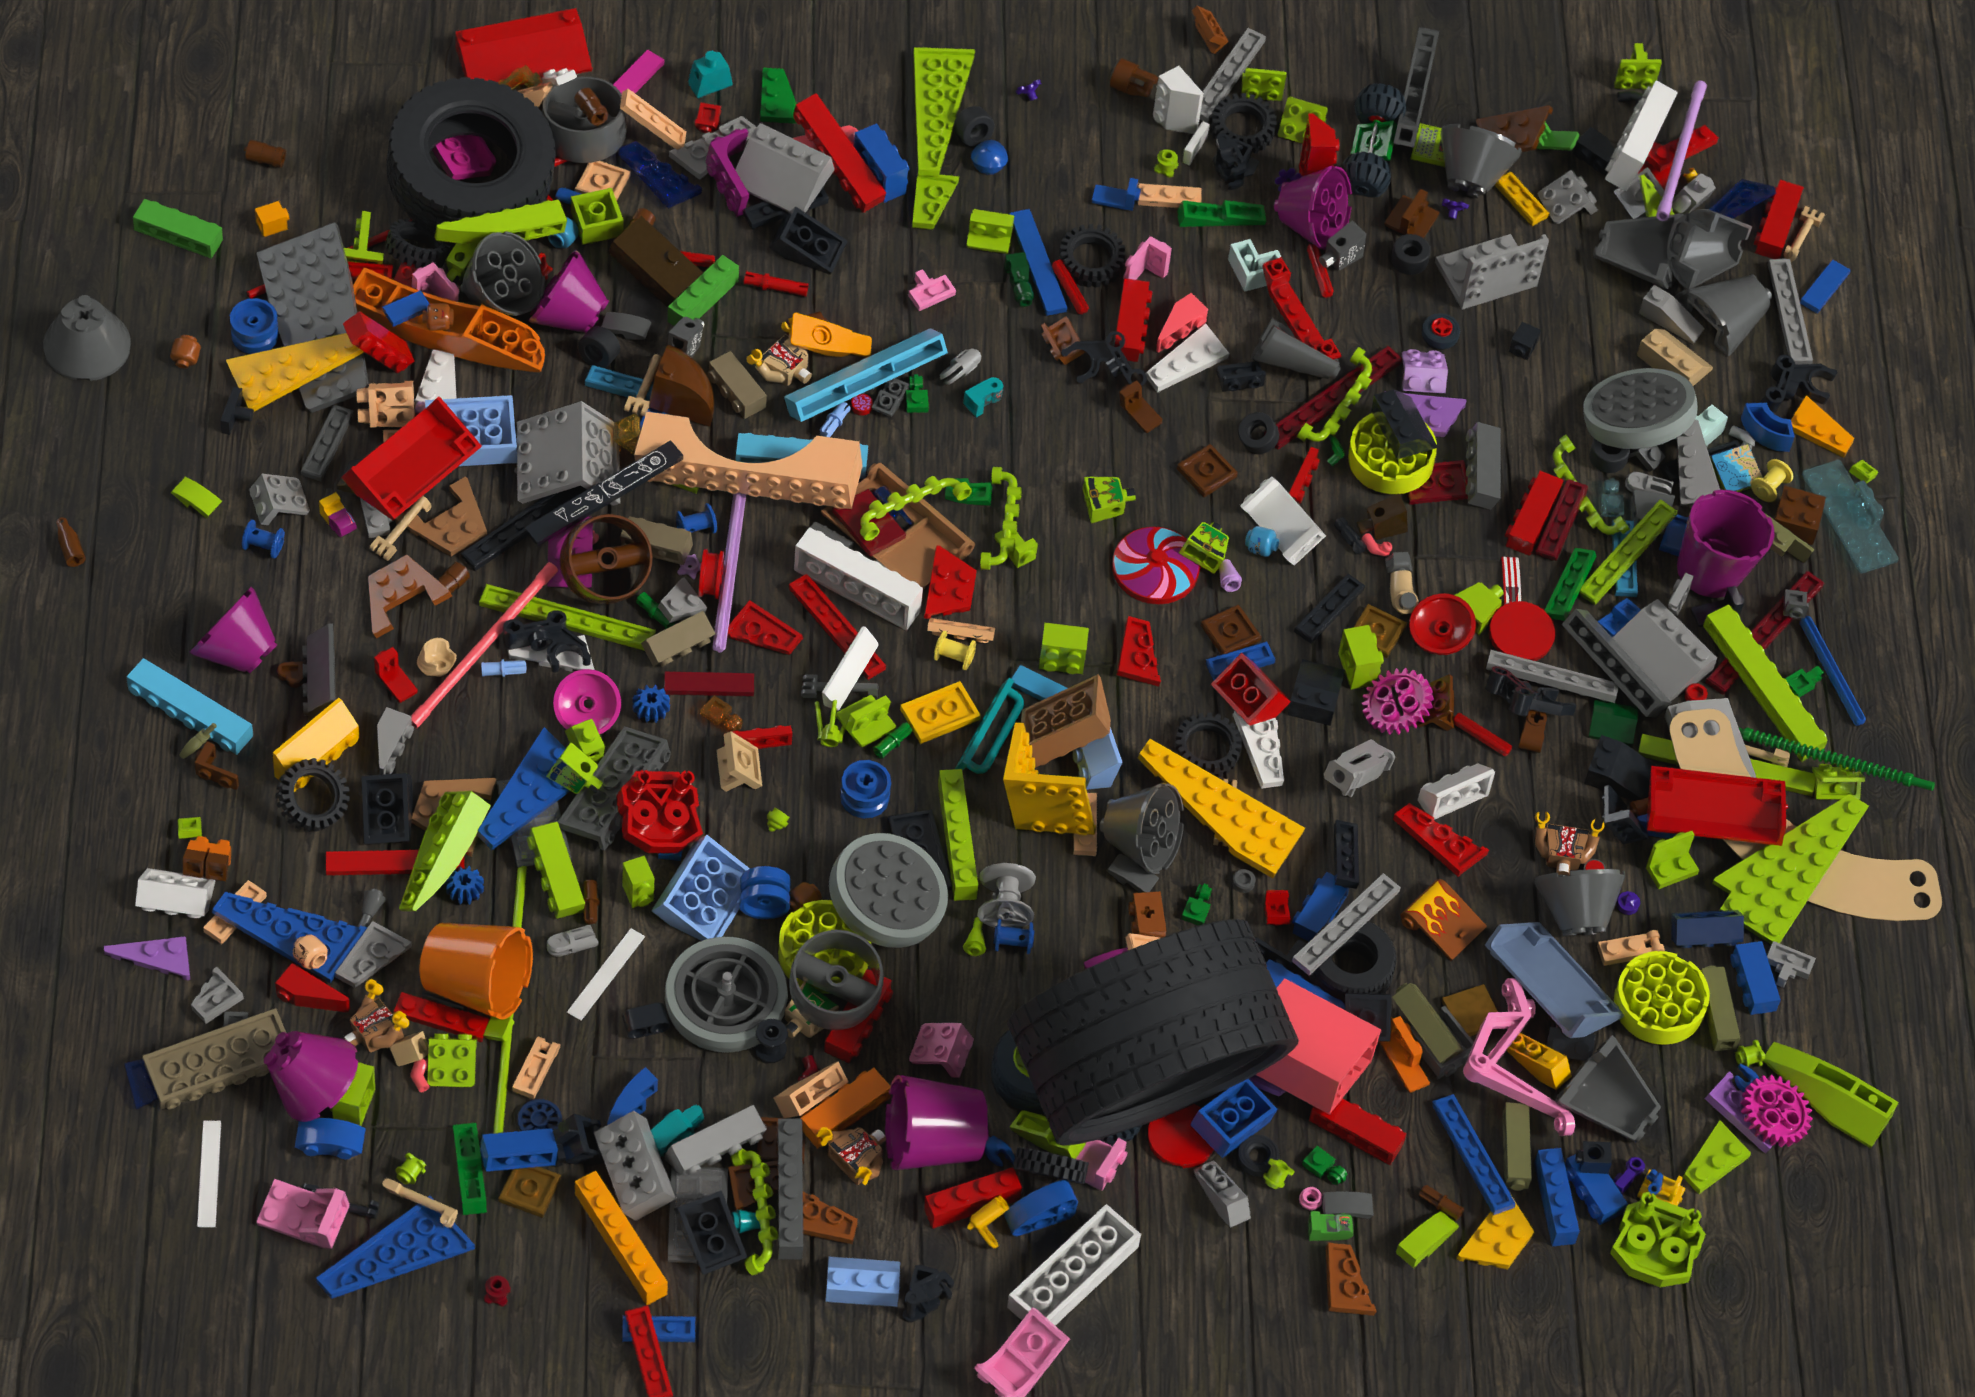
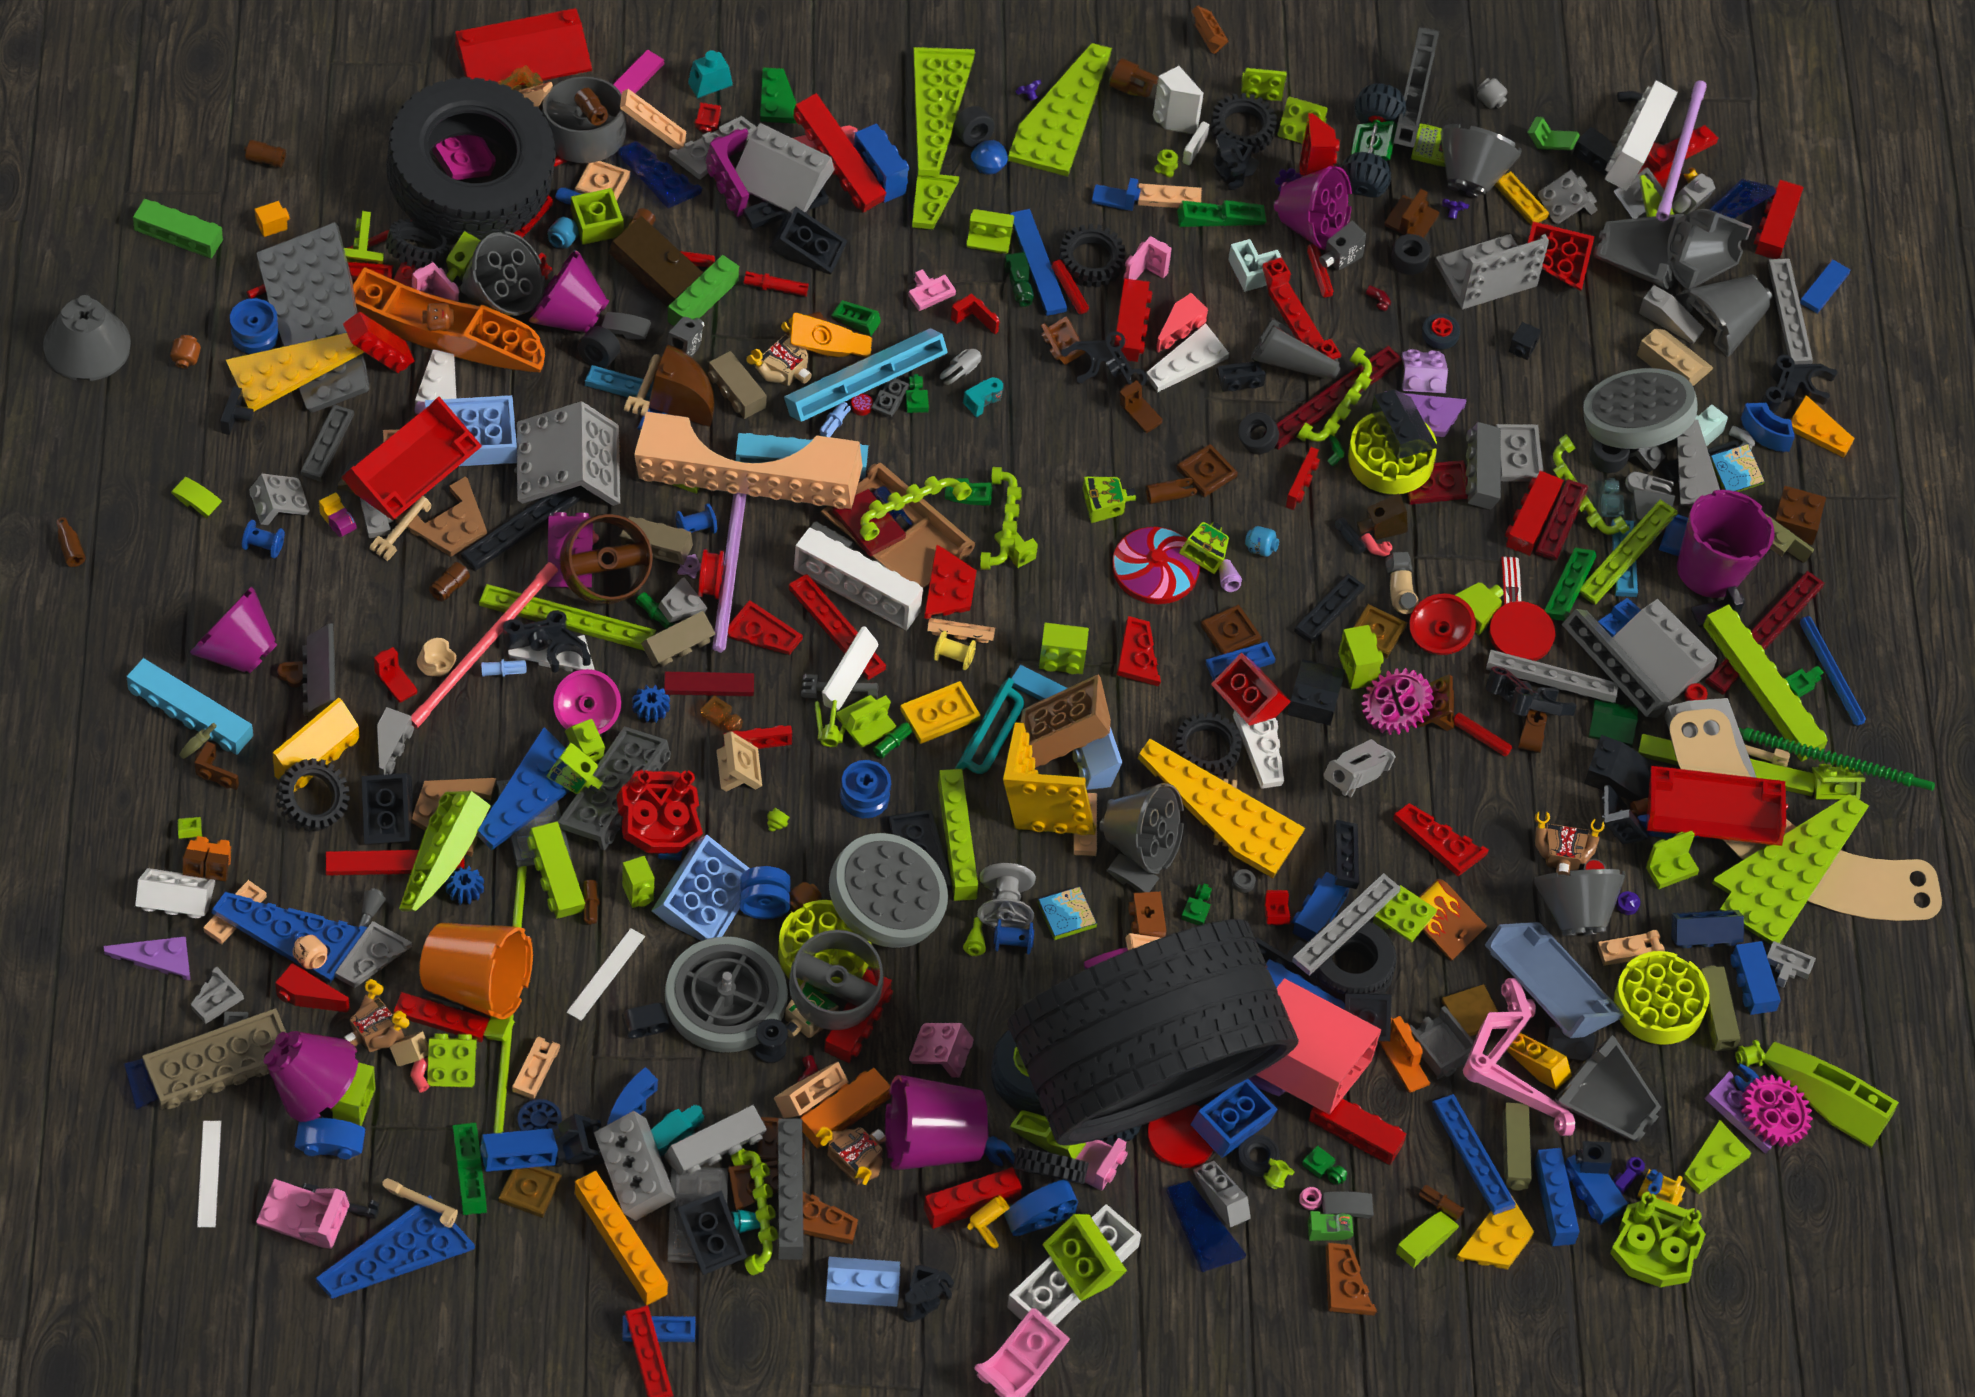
light nougat hips [357,381,415,427] -> none
dark orange wing [368,555,452,639] -> none
blue tile [383,290,430,327] -> none
lime brick [396,1153,426,1185] -> none
lime wedge [435,200,567,244] -> none
dark red brick [484,1276,511,1307] -> none
black tile [525,440,684,547] -> none
white plate [539,68,577,86] -> none
light grey arm [547,925,598,957] -> none
clear yellow bracket [613,414,640,455] -> none
light grey plate [1199,28,1266,123] -> none
white panel [1240,477,1326,565] -> none
olive brick [1392,983,1464,1064] -> none
white slope [1418,764,1495,820] -> none
reddish brown wing [1476,105,1553,152] -> none
lime bracket [1614,43,1661,89] -> none
light grey wing [1668,573,1694,616] -> none
light yellow hose [1751,459,1793,502] -> none
dark grey bracket [1783,589,1809,618] -> none
tan hinge [1784,206,1825,262] -> none
clear light blue bracket [1802,460,1899,574] -> none
lime tile [1849,460,1878,484] -> none
none -> green slope [831,300,881,336]
none -> red bracket [951,293,999,334]
none -> lime wing [1008,43,1112,177]
none -> tile [1037,886,1097,940]
none -> lime slope [1043,1214,1127,1301]
none -> reddish brown piece [1145,478,1197,504]
none -> clear blue wing [1167,1181,1246,1272]
none -> dark red arm [1366,285,1391,311]
none -> lime bracket [1373,885,1437,942]
none -> light grey head [1477,78,1507,109]
none -> light grey tile [1495,424,1543,482]
none -> red wedge [1527,221,1594,291]

